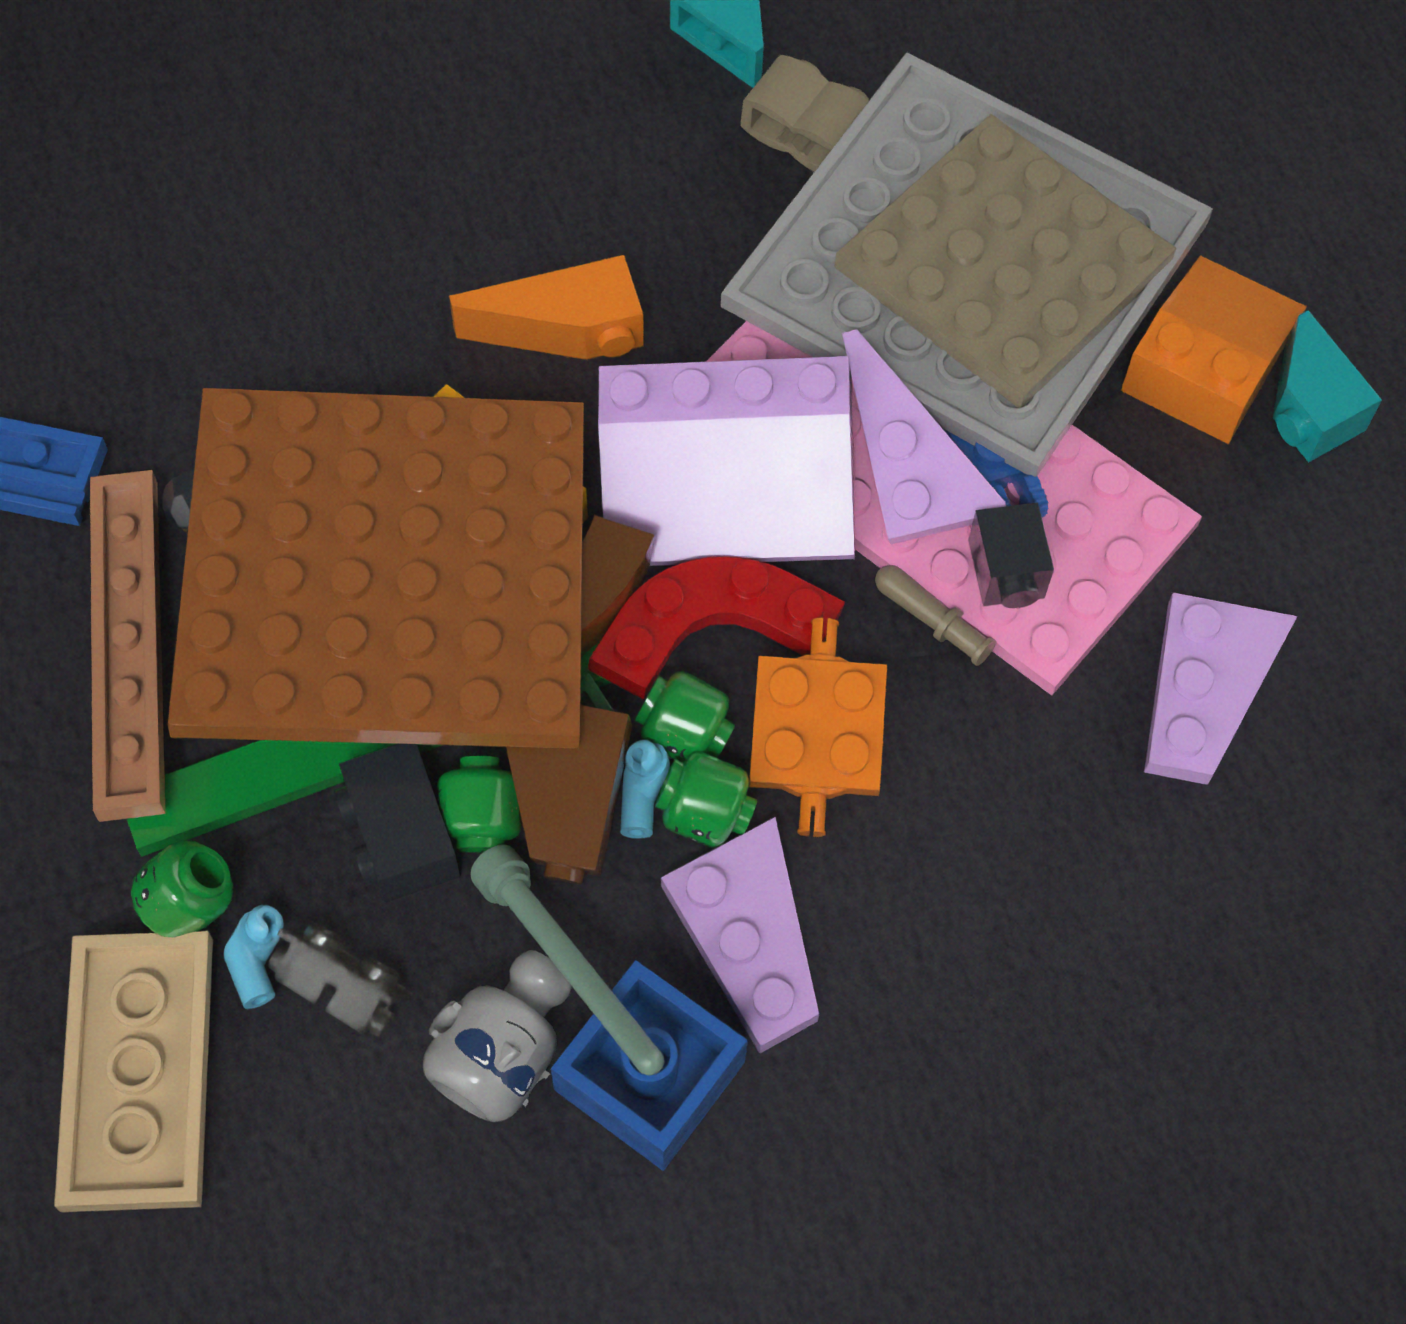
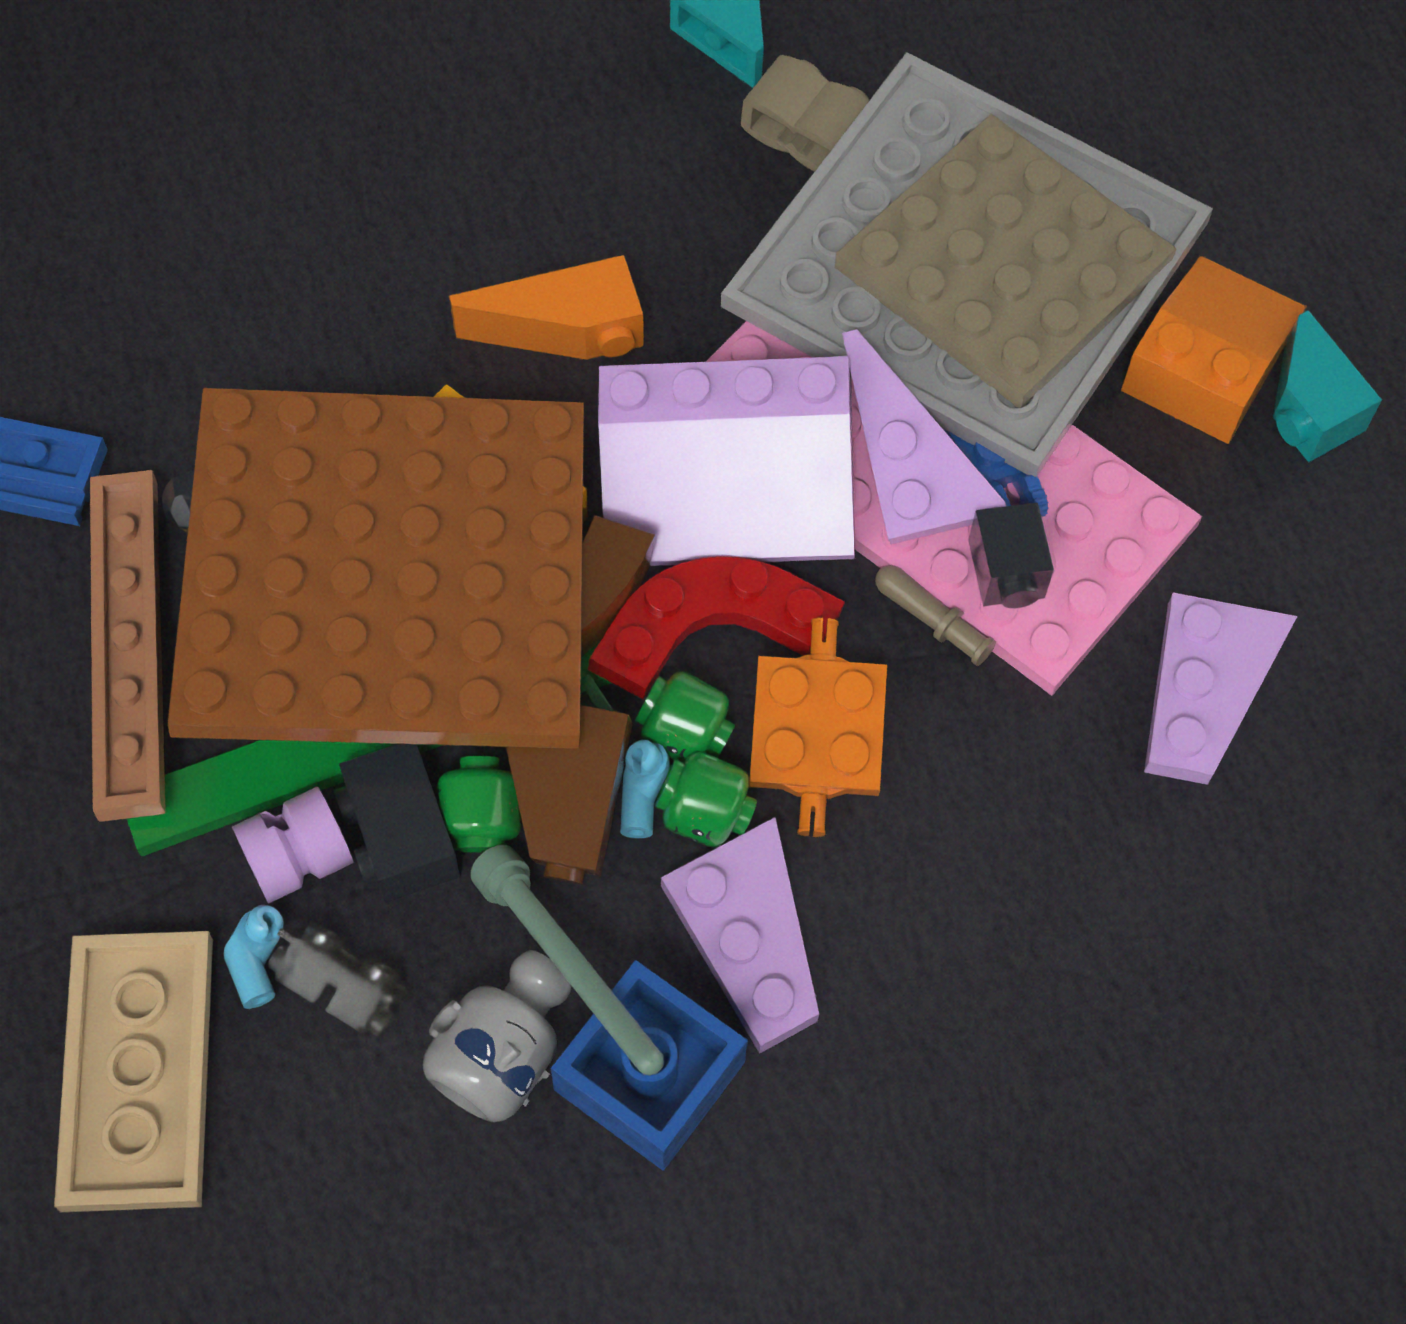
green head [131,841,233,938] -> none
none -> lavender wheel [232,786,354,904]

